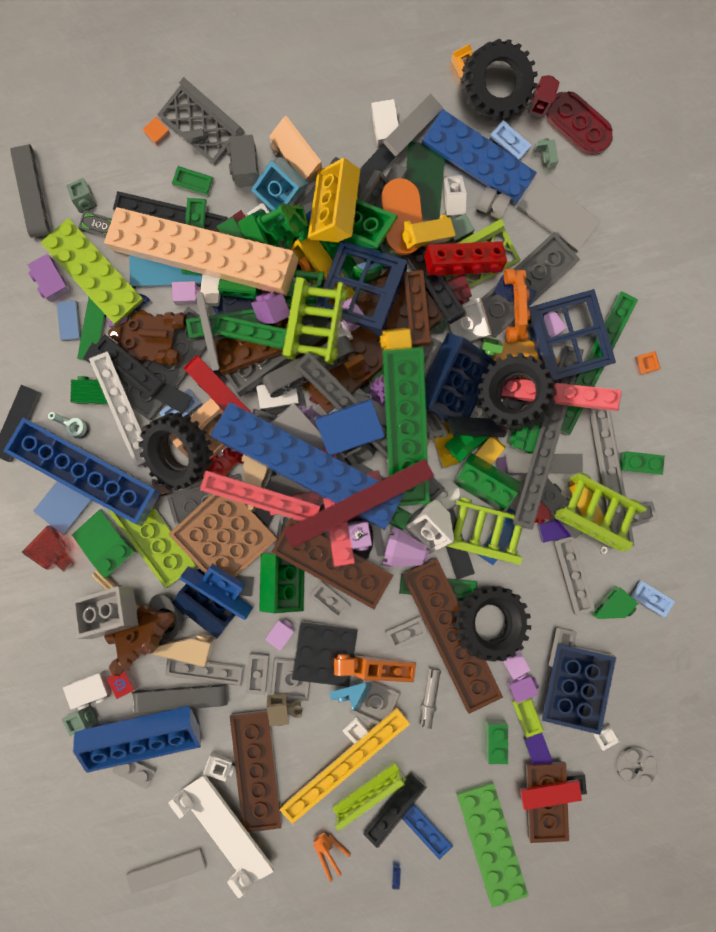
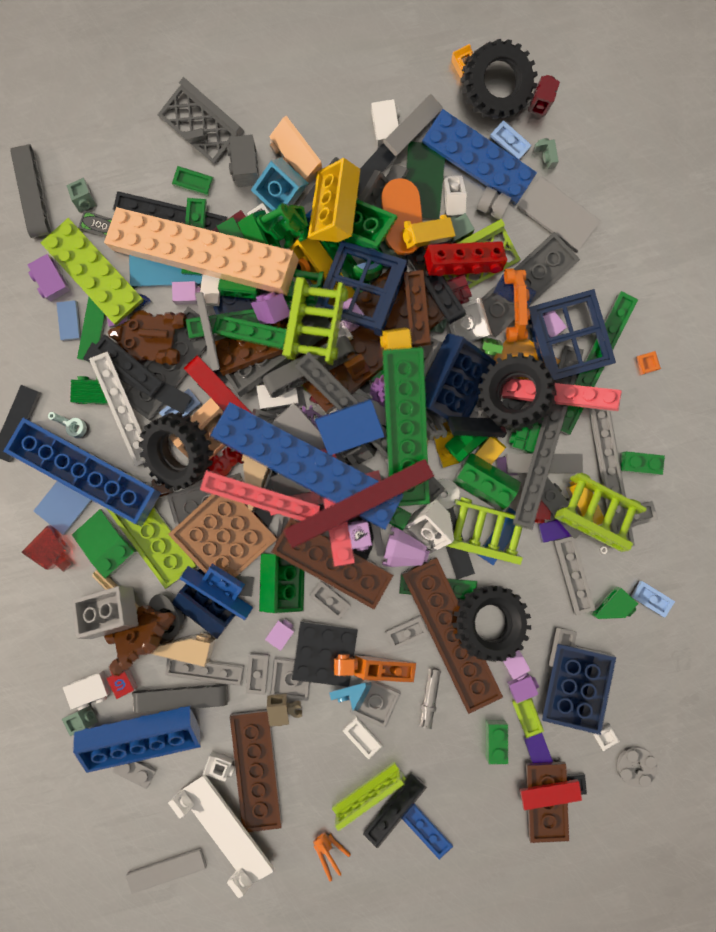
orange tile [142,117,170,145] -> none
yellow plate [280,708,410,824] -> none
clear blue tile [391,866,401,890] -> none
bright green plate [456,782,529,908] -> none
dark red tile [547,91,613,155] -> none

